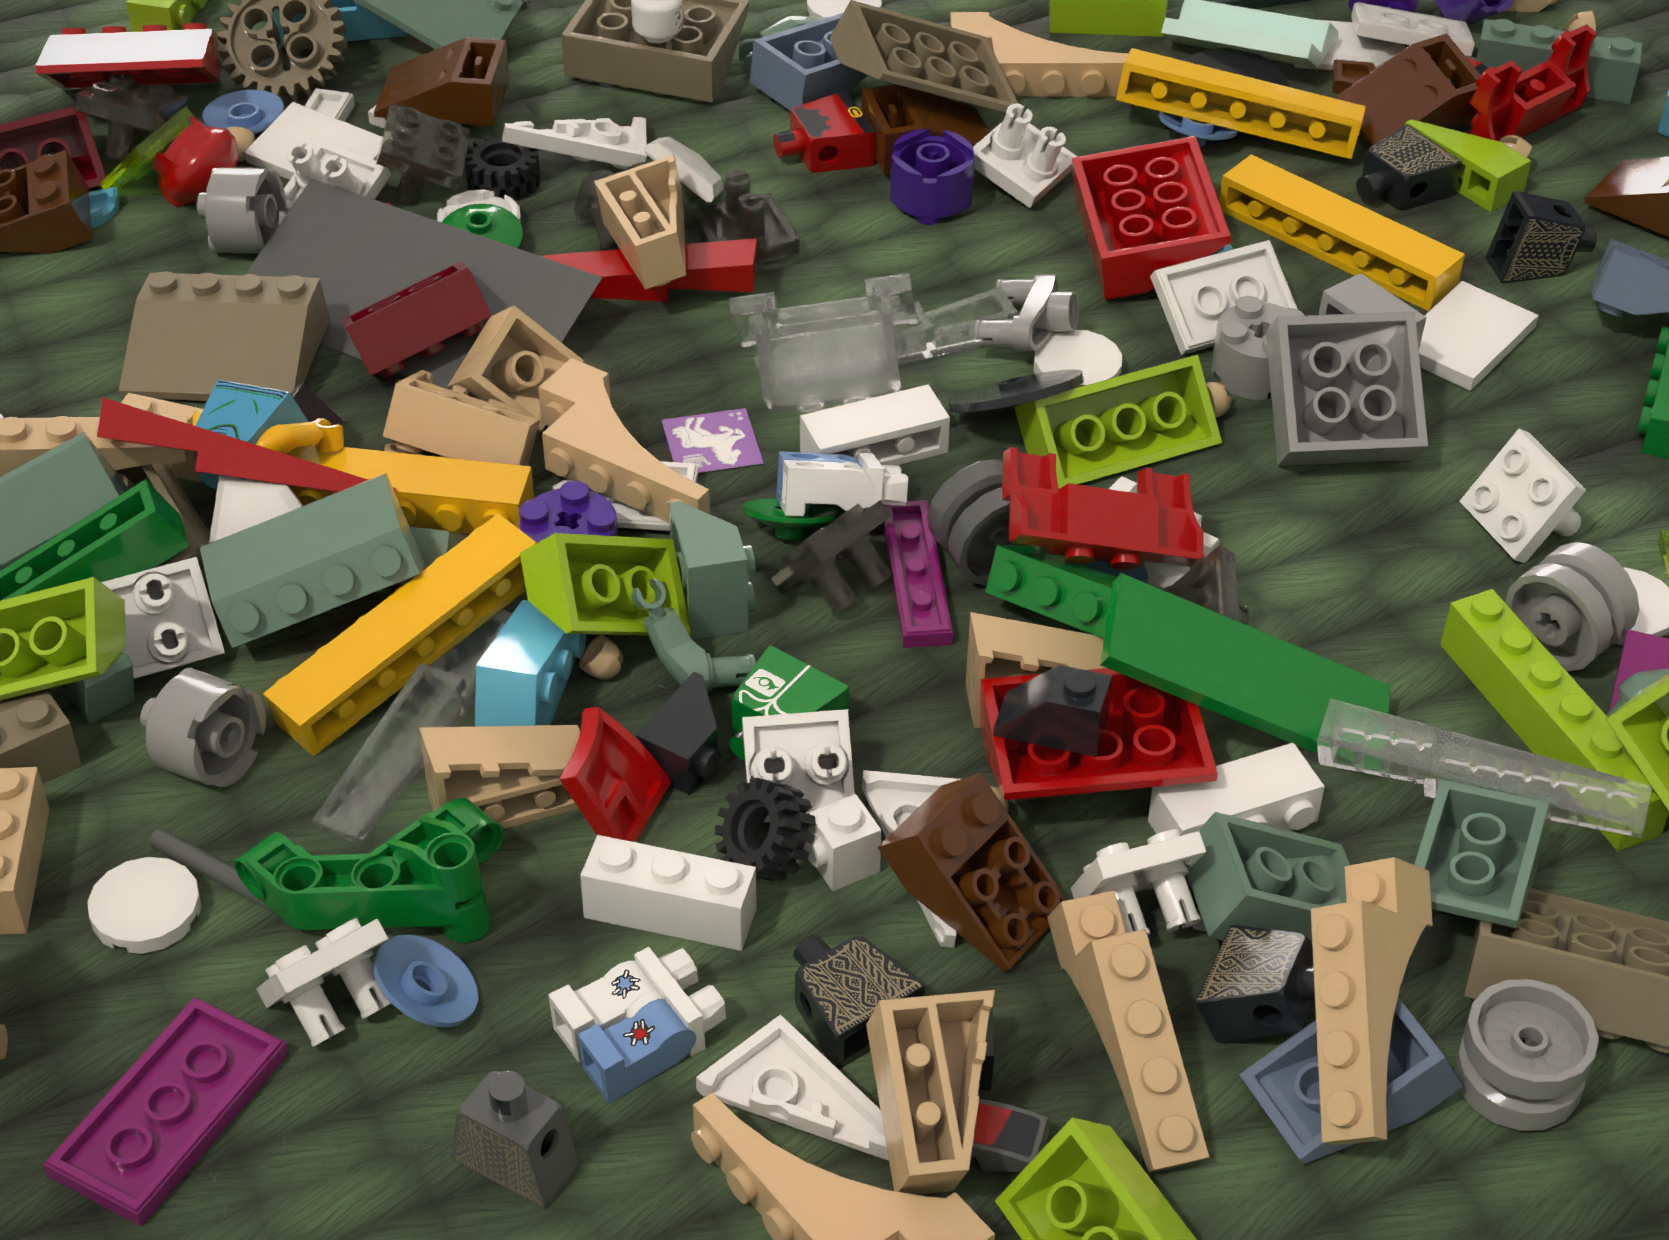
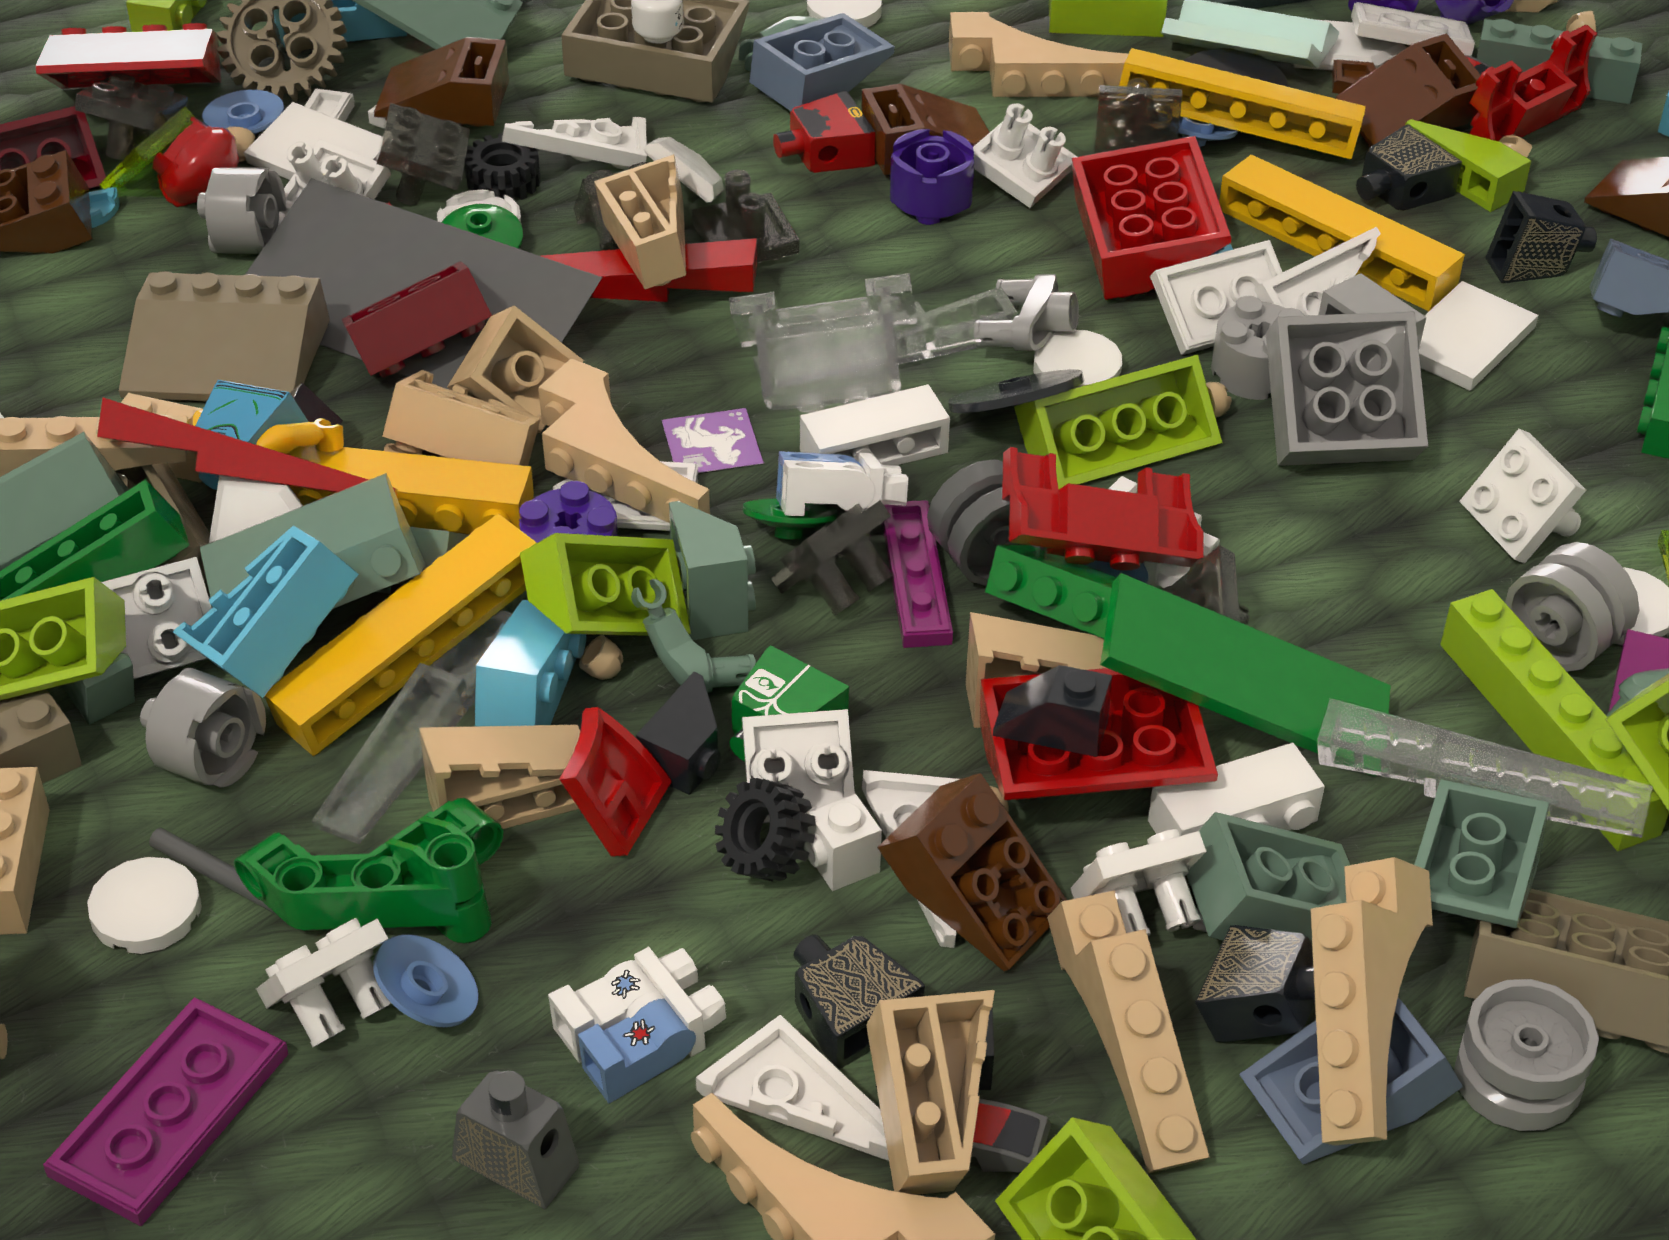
white brick [580,835,757,951] -> none
dark tan slope [829,0,1018,113] -> none
none -> medium azure wedge [172,525,359,698]
none -> clear smoke plate [1093,78,1182,154]
none -> white wing [1254,227,1381,316]

